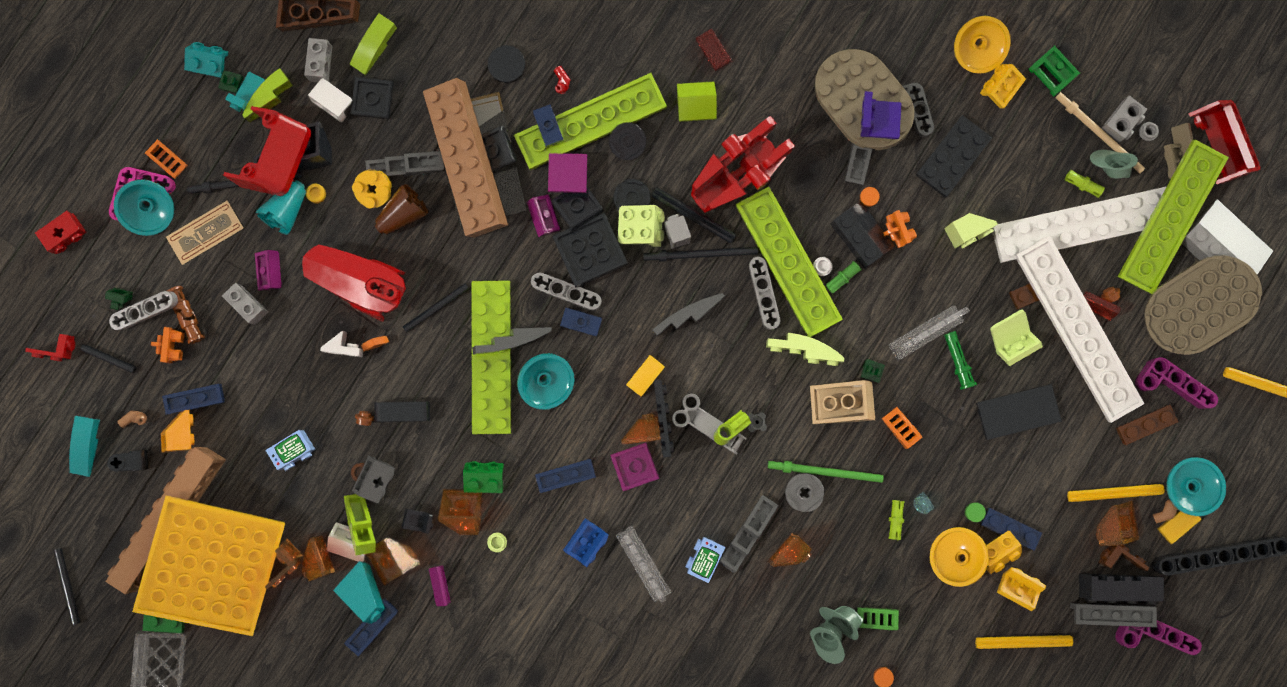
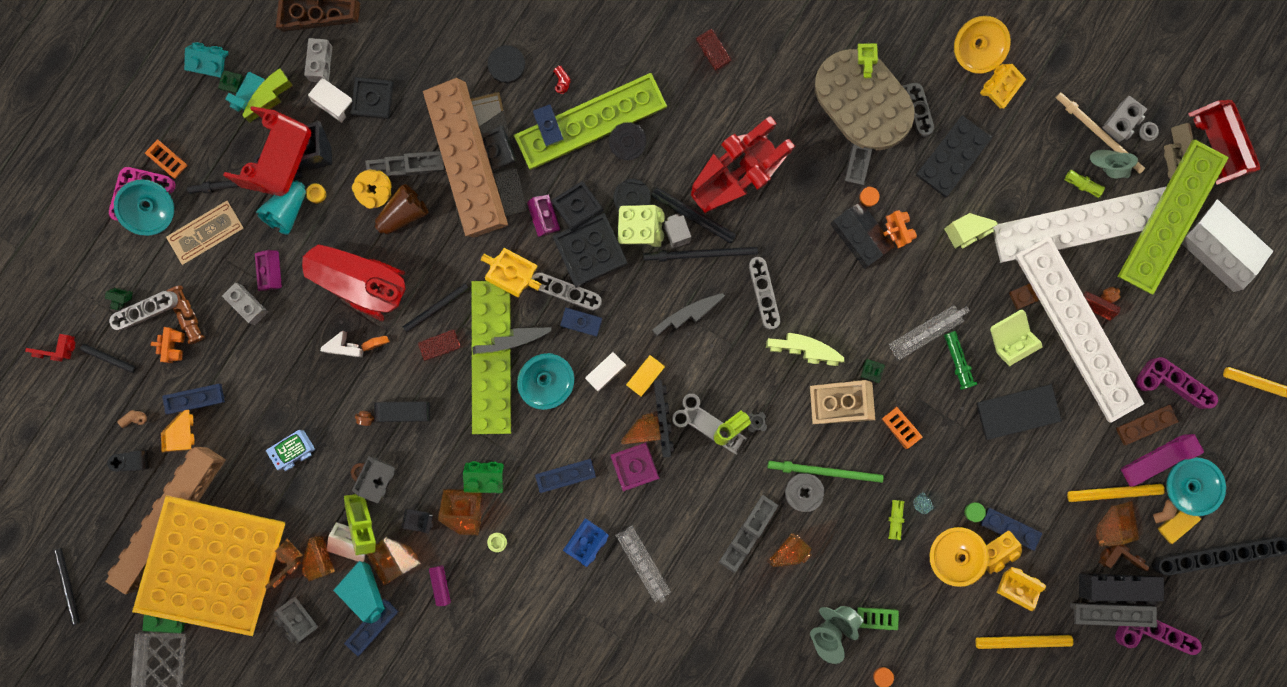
red brick [35,211,87,254] -> none
teal slope [69,416,100,477] -> none
lime slope [350,13,397,76] -> none
magenta tile [548,153,587,193] -> none
lime slope [677,82,717,122] -> none
brick [685,536,725,583] -> none
lime plate [735,187,843,337] -> none
white plate [813,257,832,276] -> none
bright green axle [826,261,861,293] -> none
dark purple bracket [860,91,901,139] -> none
green plate [1028,45,1080,97] -> none
dark tan plate [1144,255,1262,355] -> none
none -> dark grey bracket [273,597,318,645]
none -> clear red tile [418,329,461,361]
none -> yellow plate [481,248,542,297]
none -> white panel [585,352,626,392]
none -> lime plate [857,44,878,78]
none -> magenta beam [1120,434,1204,487]

